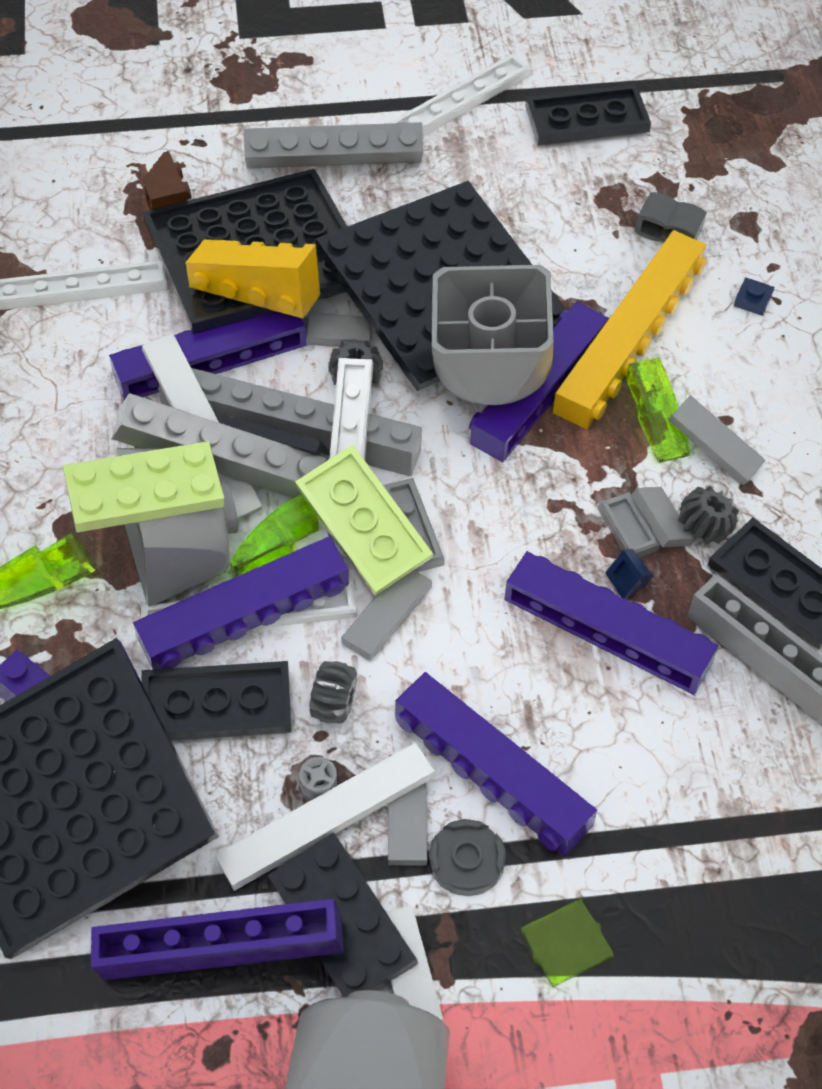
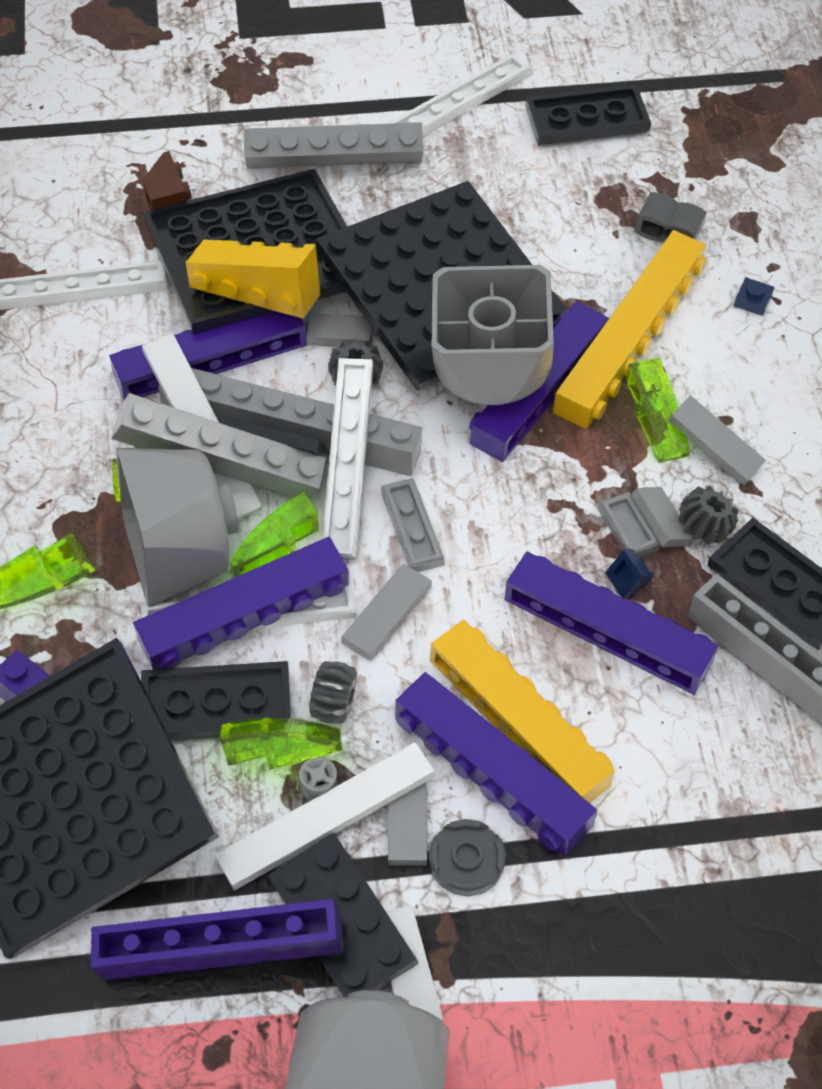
yellowish green plate [63,441,224,533] -> none
yellowish green plate [295,444,433,596] -> none
clear neon green piece [521,899,614,987] -> none
none -> clear neon green slope [220,718,343,770]
none -> yellow brick [430,619,615,803]

